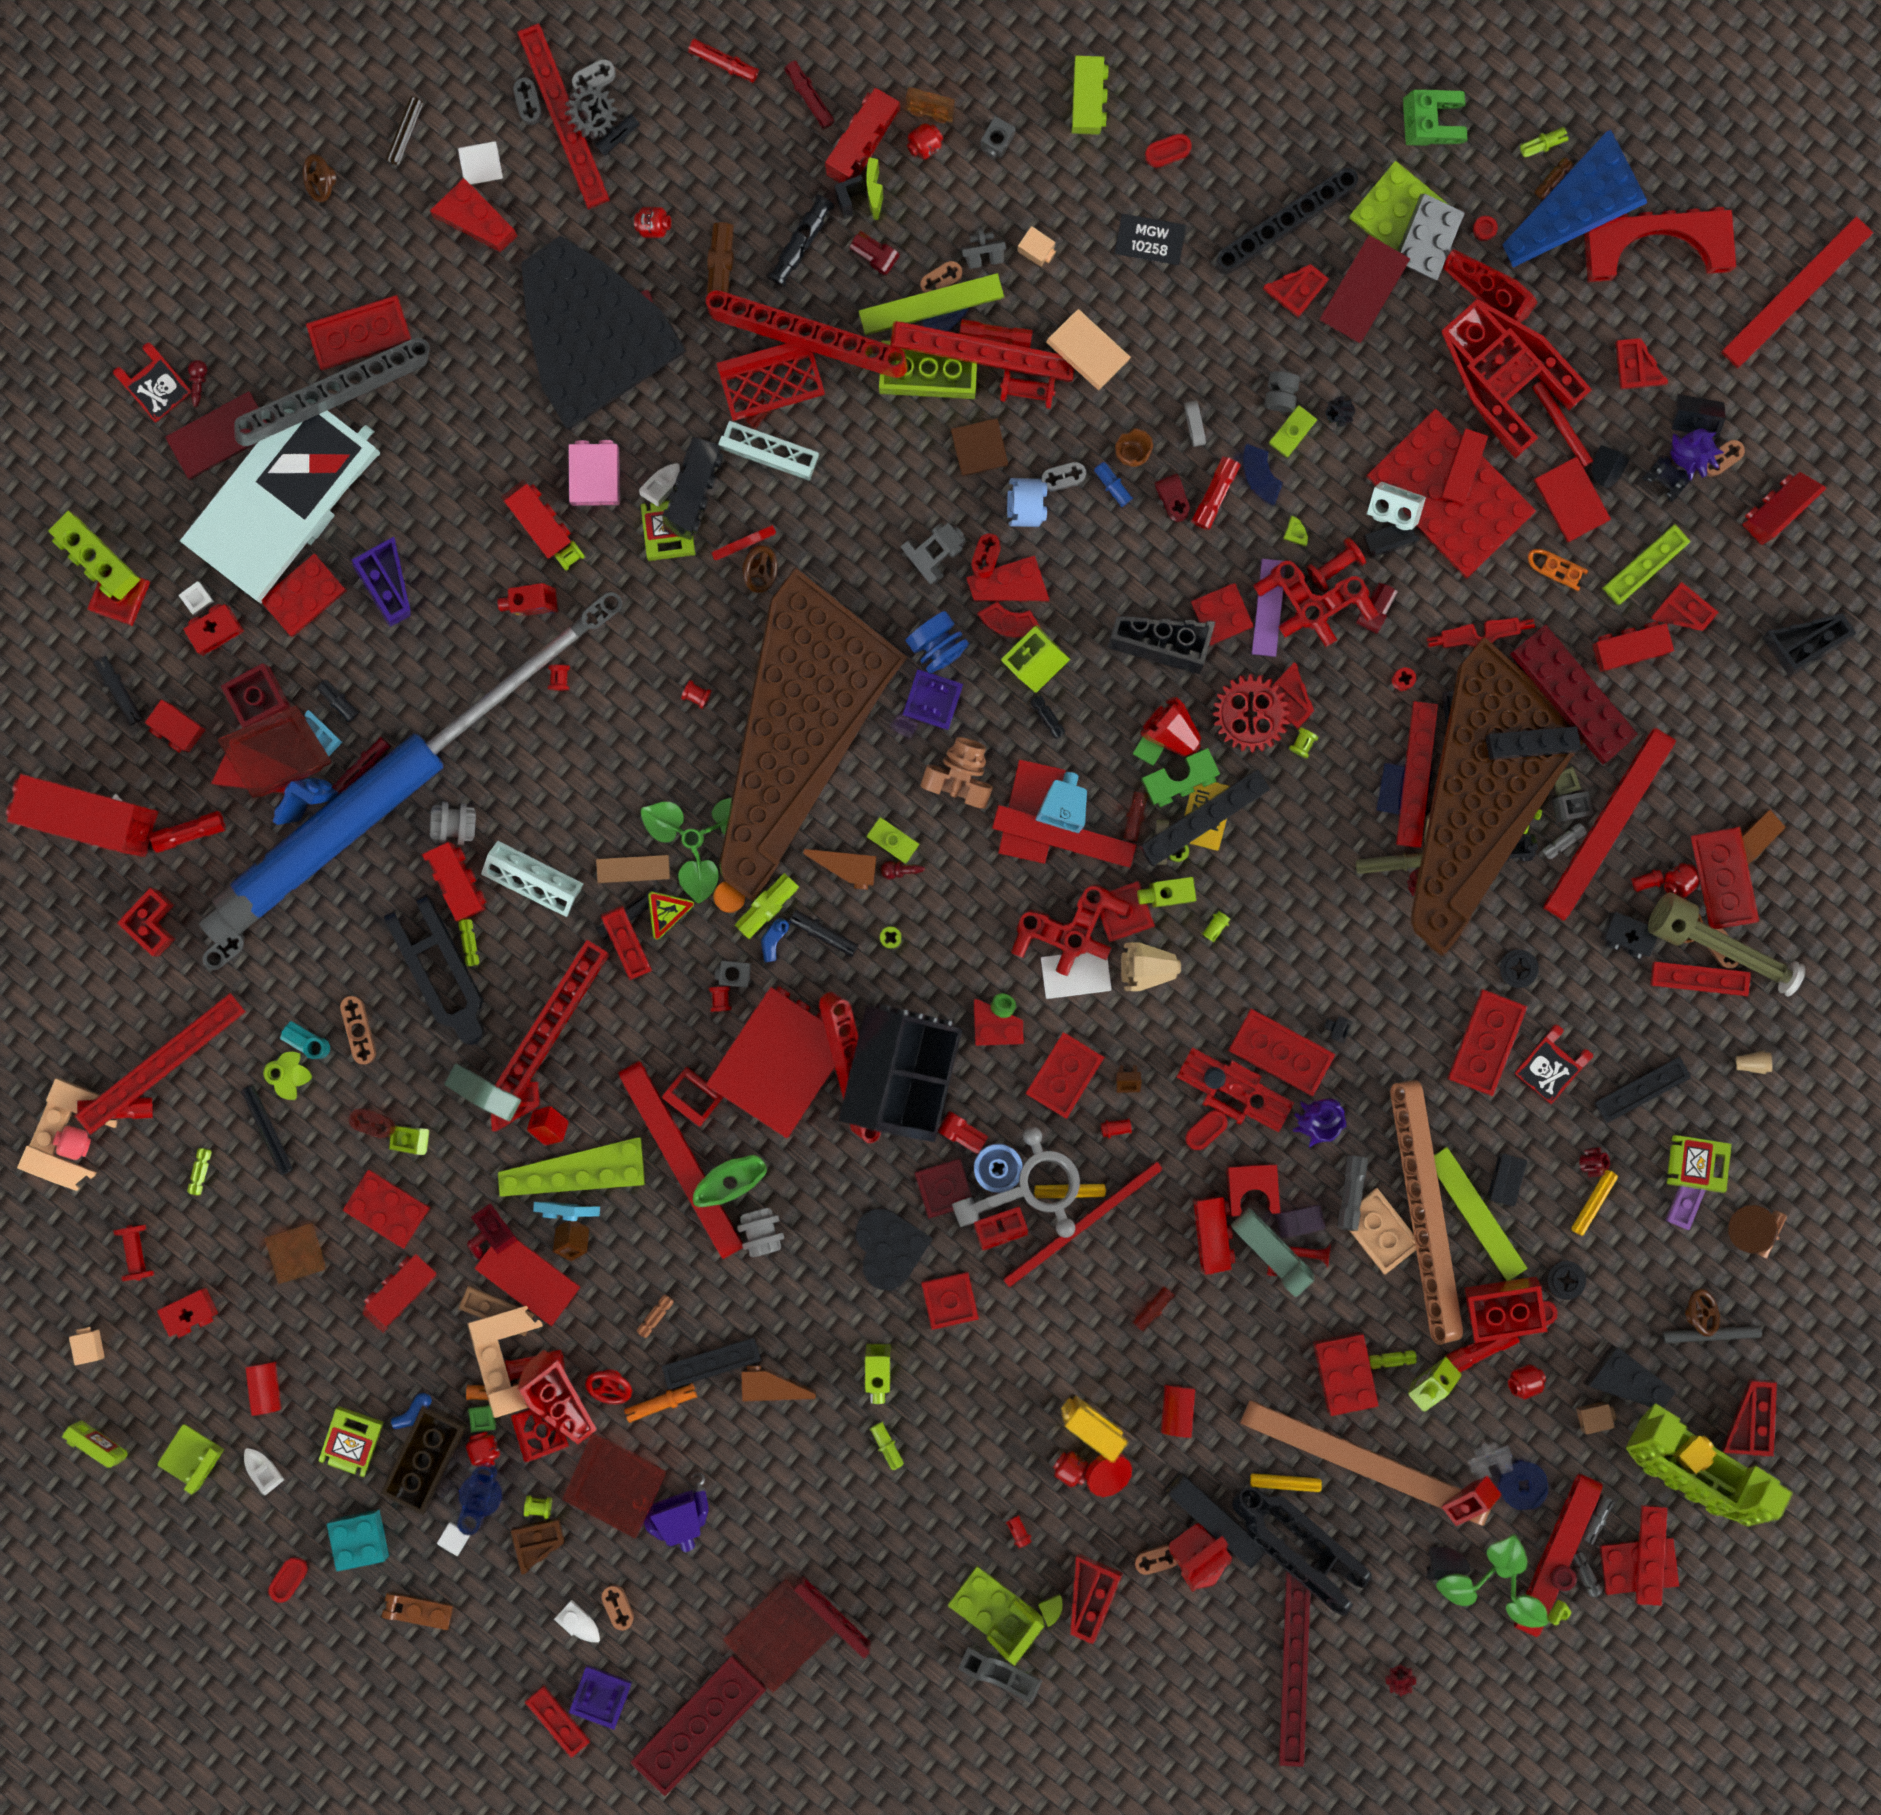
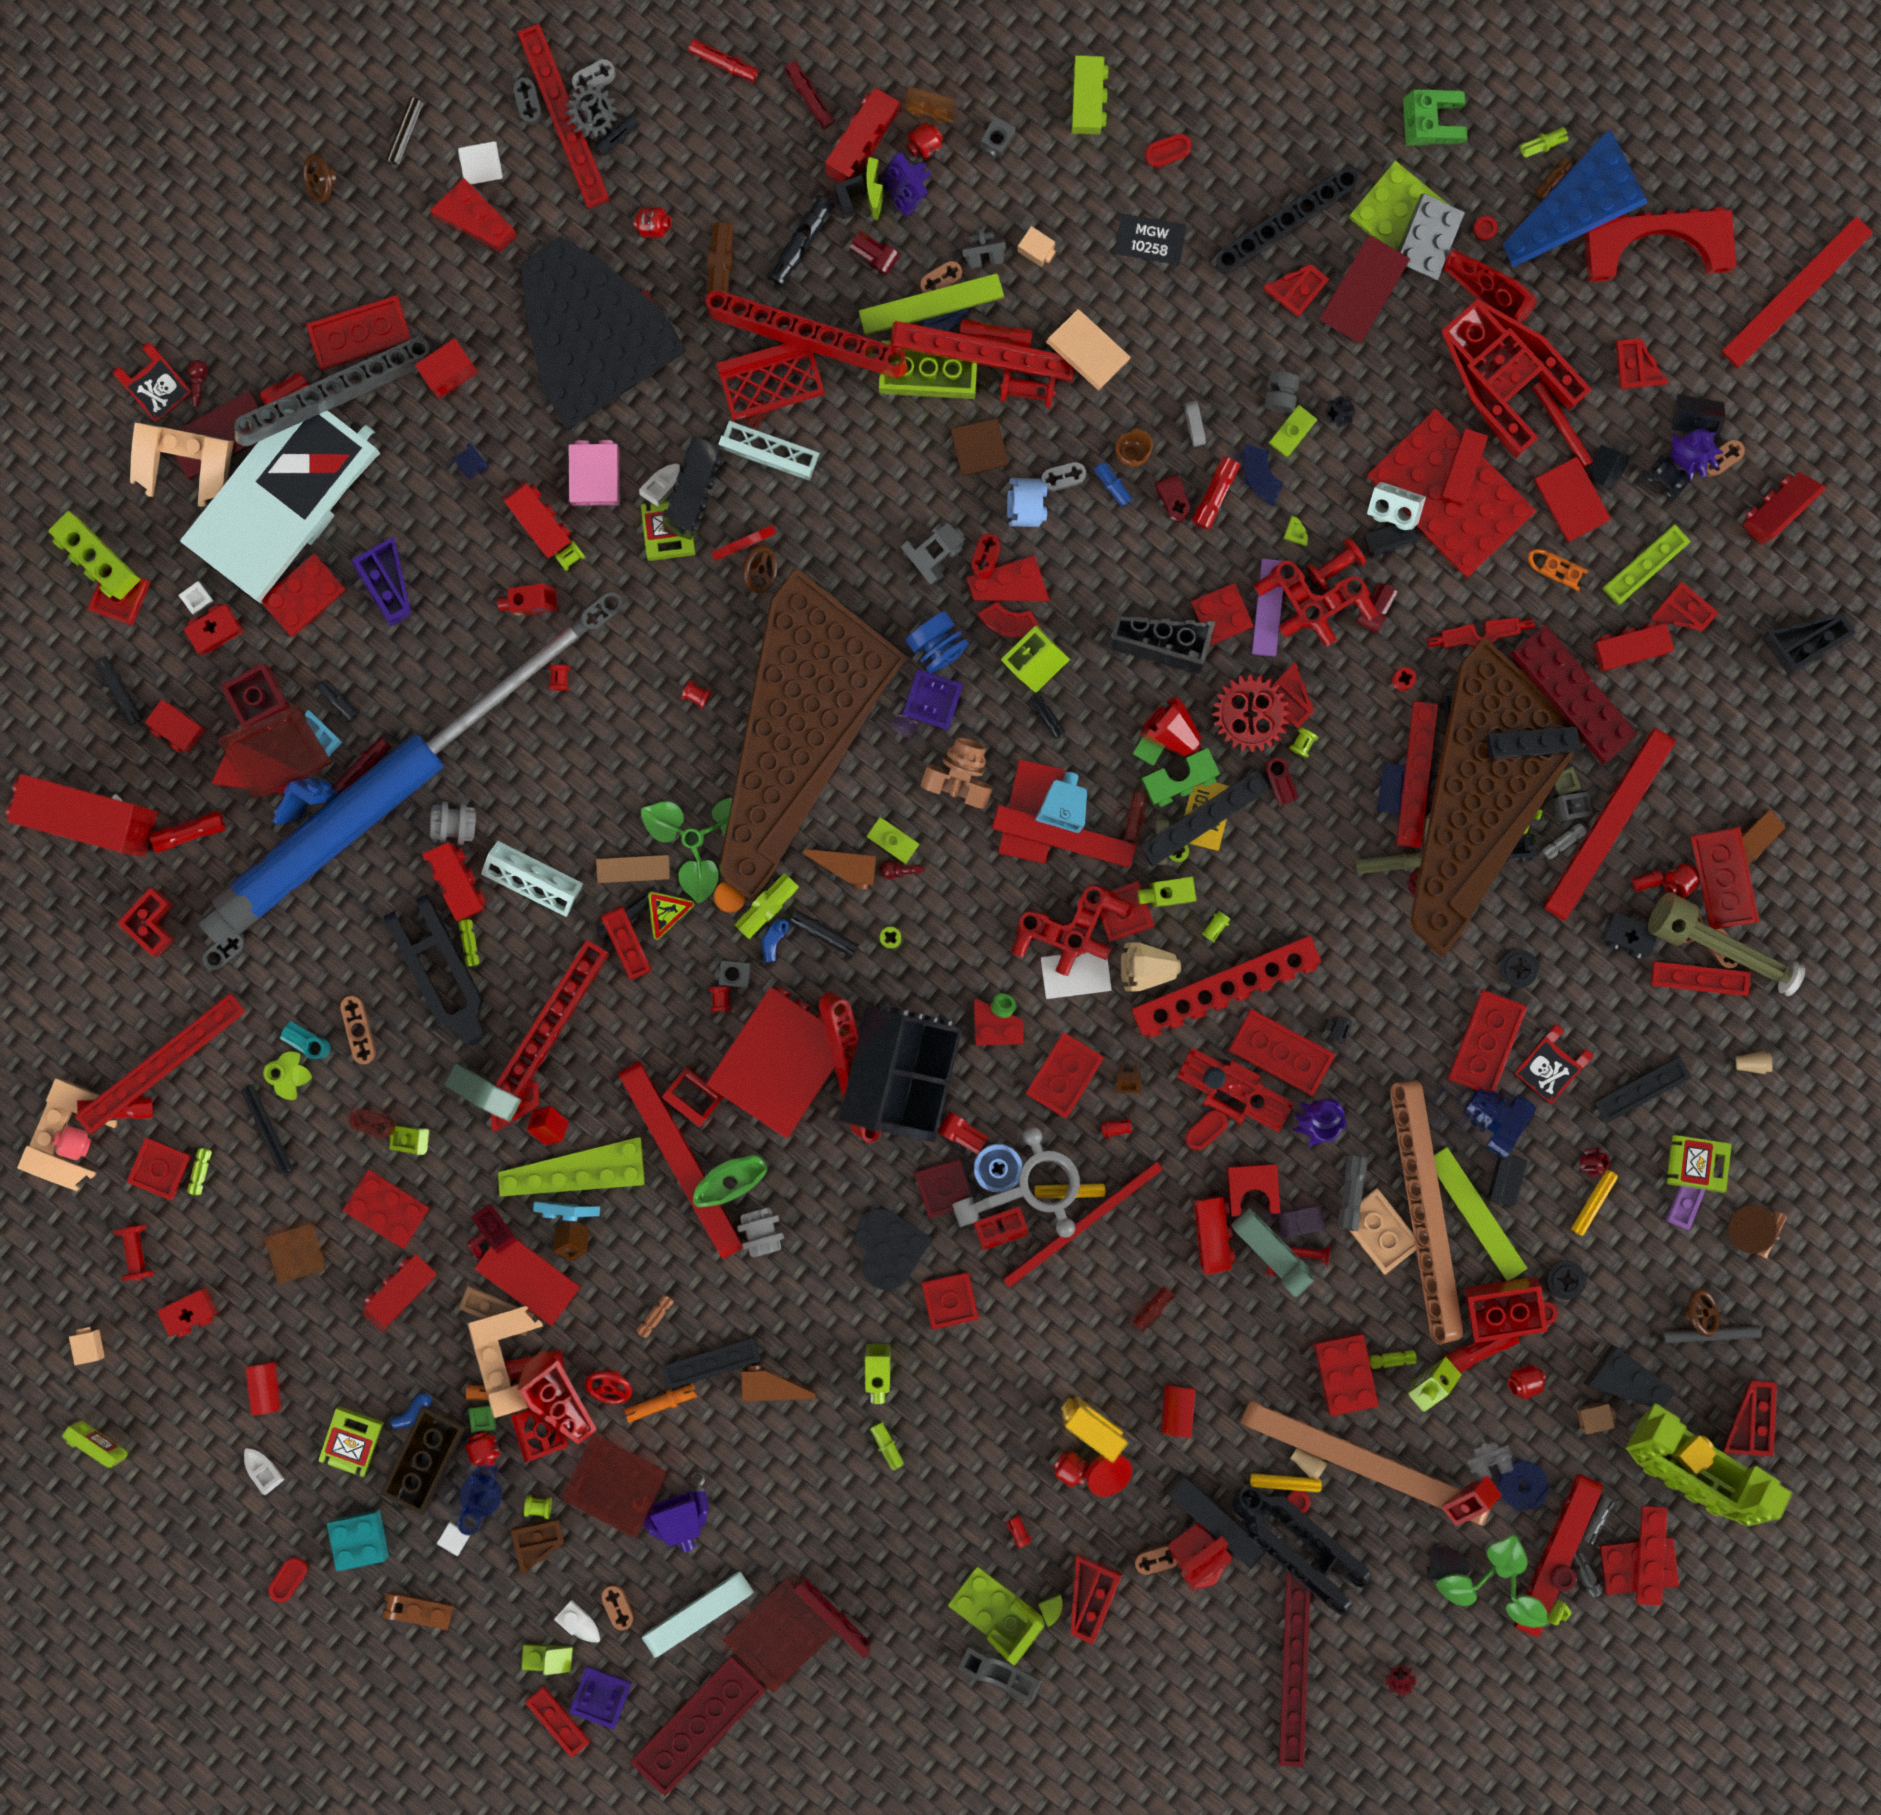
lime bracket [158,1424,225,1495] -> none
none -> red plate [127,1137,192,1201]
none -> light nougat wedge [130,423,234,507]
none -> red piece [260,372,309,405]
none -> red piece [415,338,479,399]
none -> clear blue panel [454,443,488,480]
none -> lime slope [522,1644,573,1675]
none -> light aqua beam [641,1571,754,1658]
none -> dark purple plate [879,152,931,217]
none -> red brick [1130,935,1321,1039]
none -> dark red piece [1264,757,1299,806]
none -> red tile [1286,1490,1310,1513]
none -> tan cone [1290,1448,1328,1480]
none -> clear blue beam [1463,1087,1537,1160]

